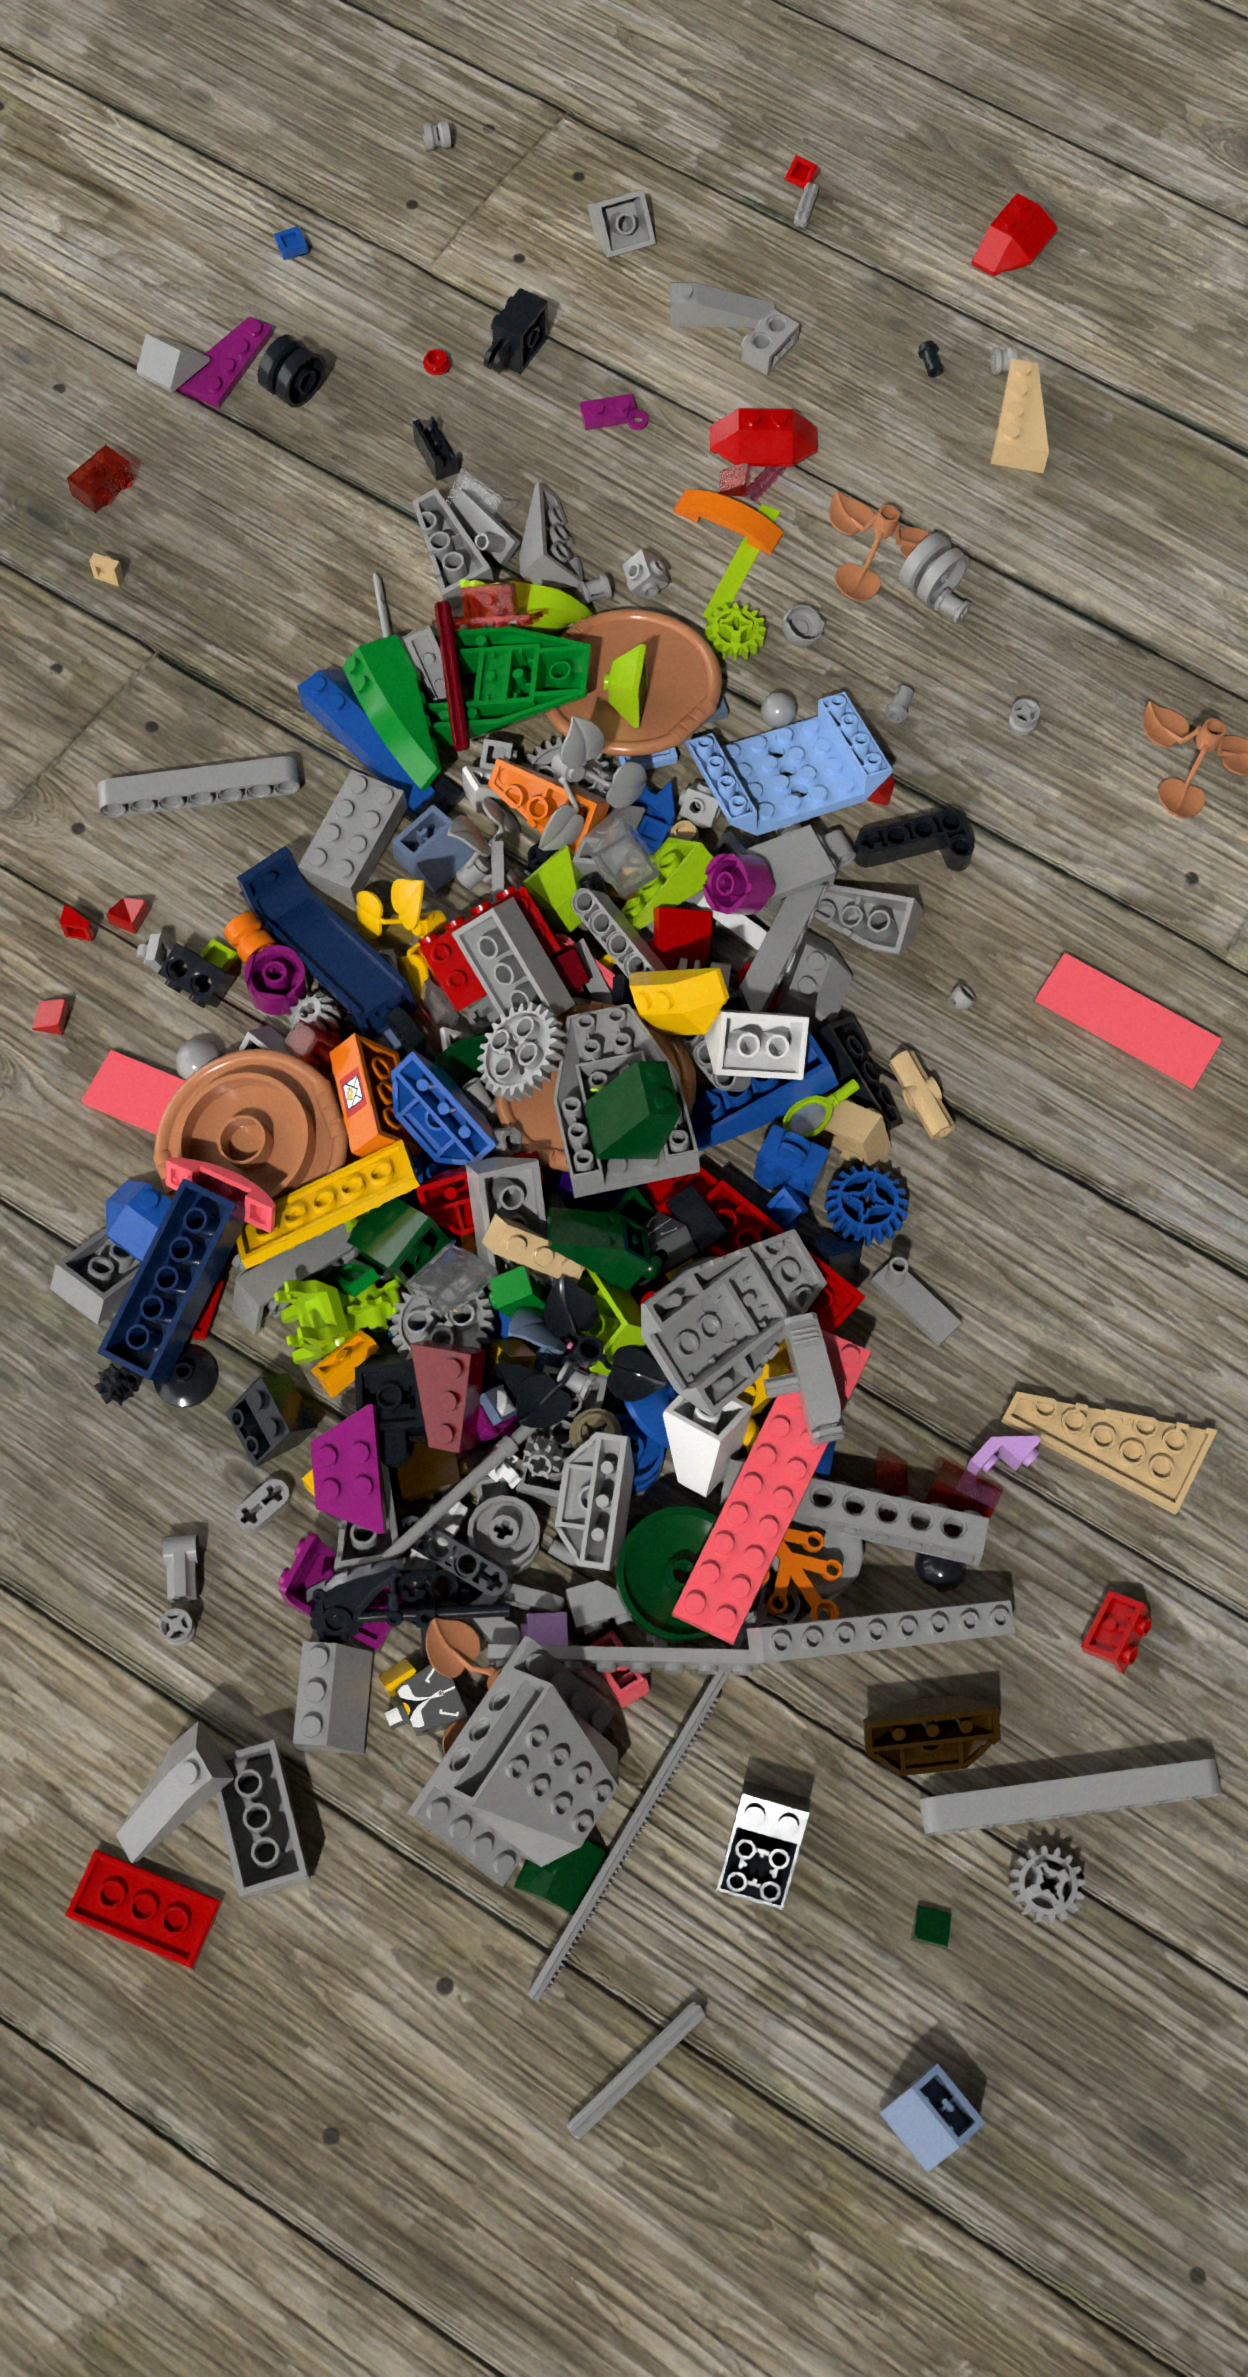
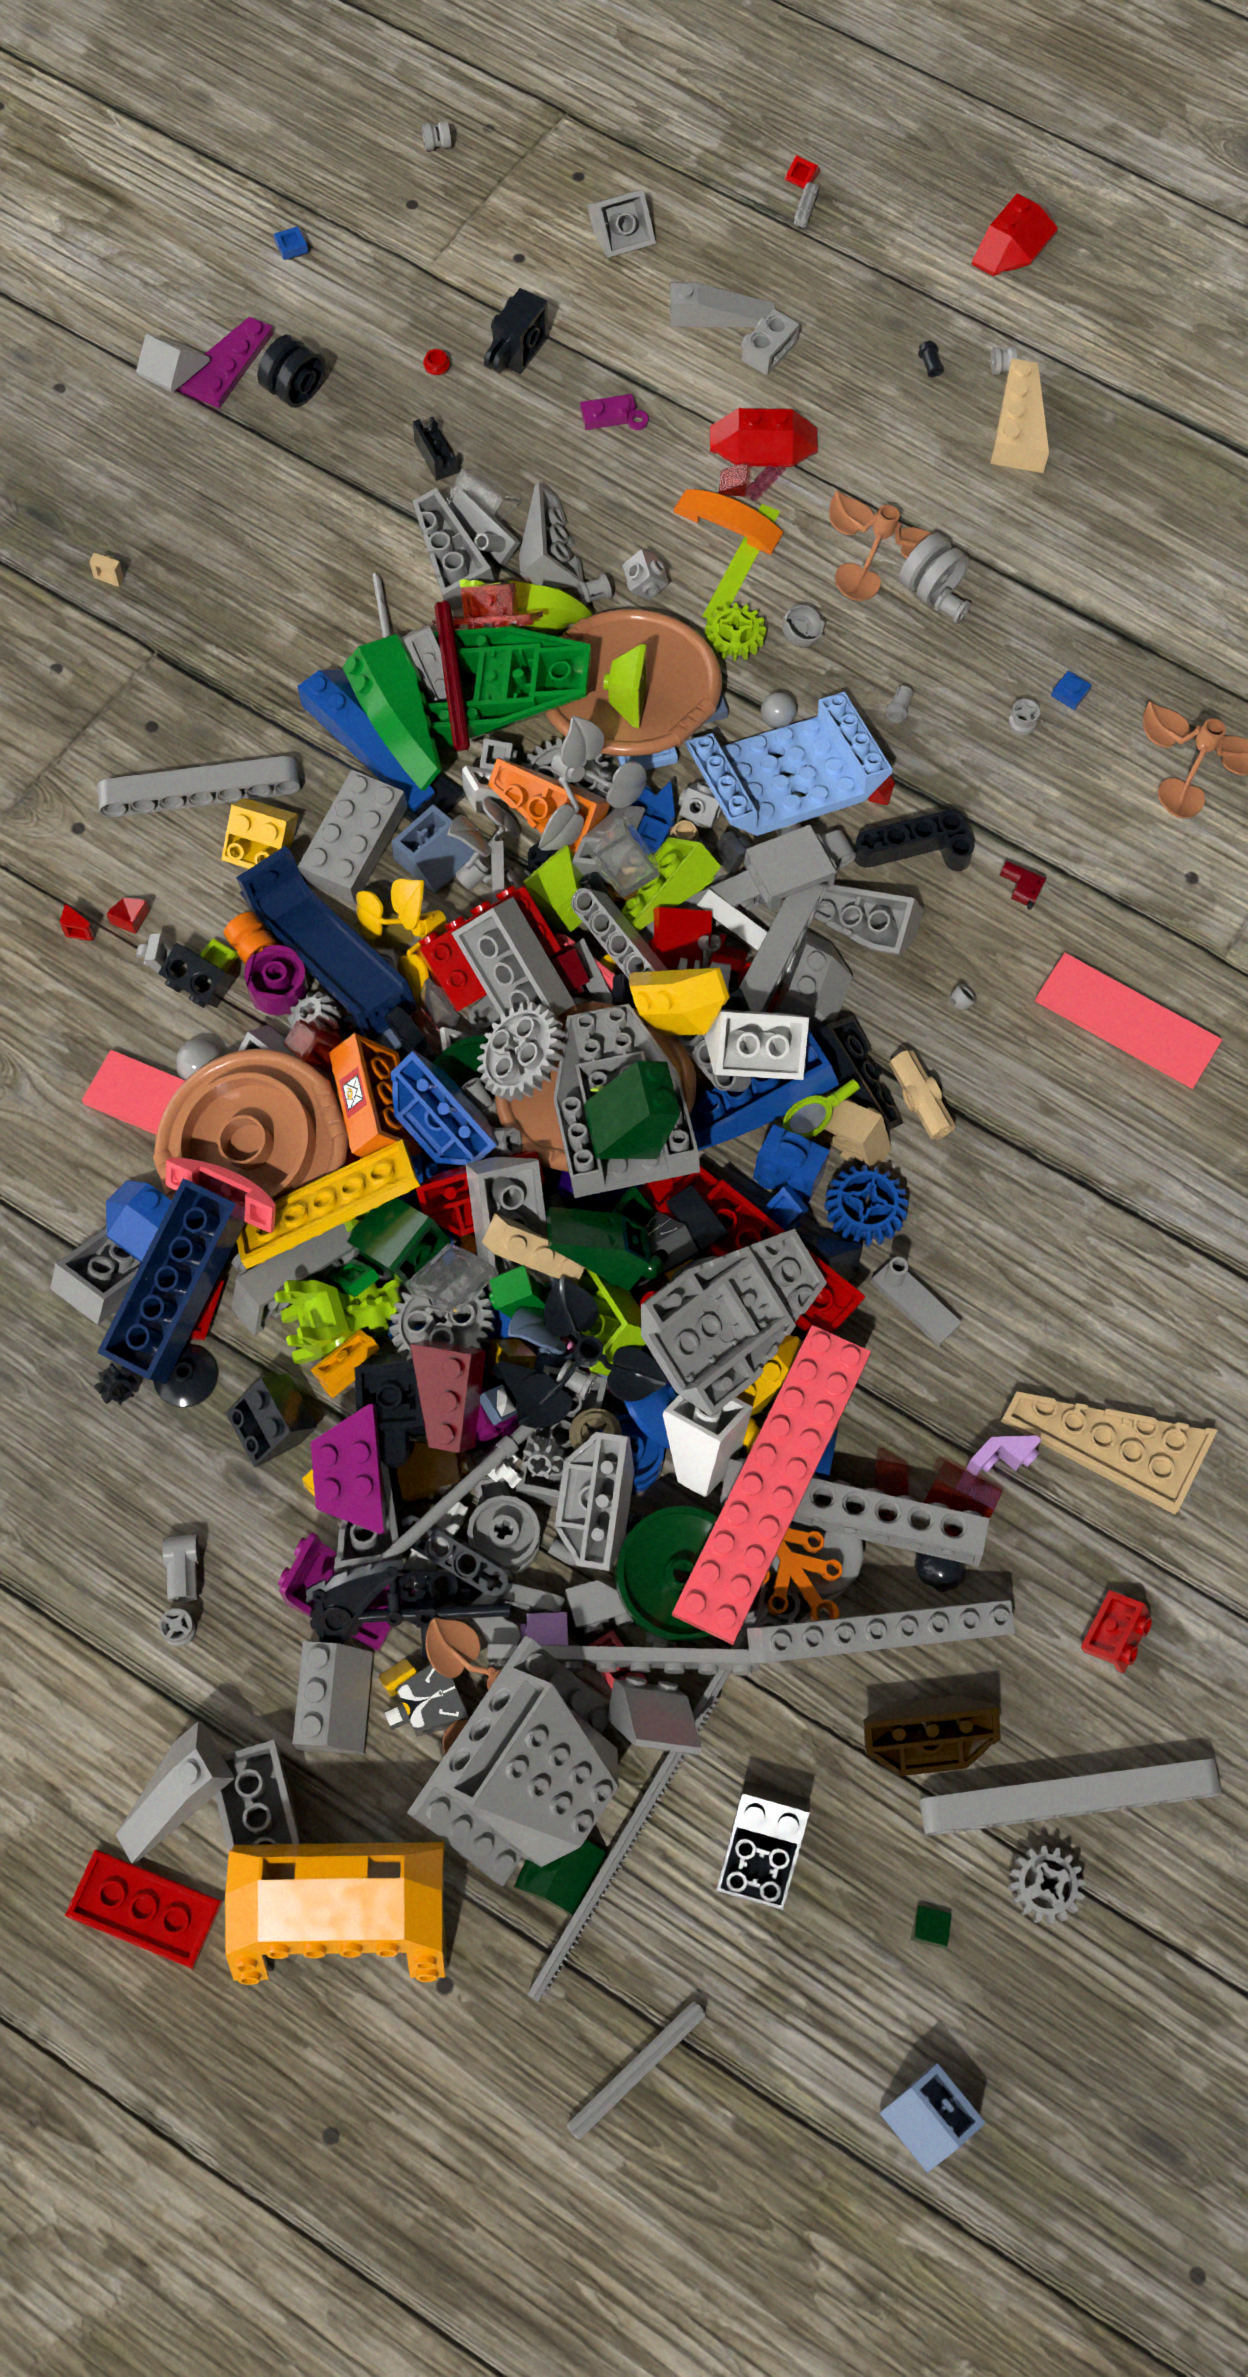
slope [32,999,70,1035] -> none
clear red brick [67,445,134,513] -> none
light grey beam [235,1479,291,1534] -> none
magenta brick [703,853,775,915] -> none
light grey piece [763,1312,847,1446] -> none
none -> yellow slope [221,798,298,869]
none -> light orange wedge [225,1842,446,1985]
none -> light grey slope [607,1676,702,1755]
none -> light grey hand [698,935,721,969]
none -> red panel [709,933,747,985]
none -> dark red piece [1000,860,1047,910]
none -> blue plate [1051,671,1092,710]

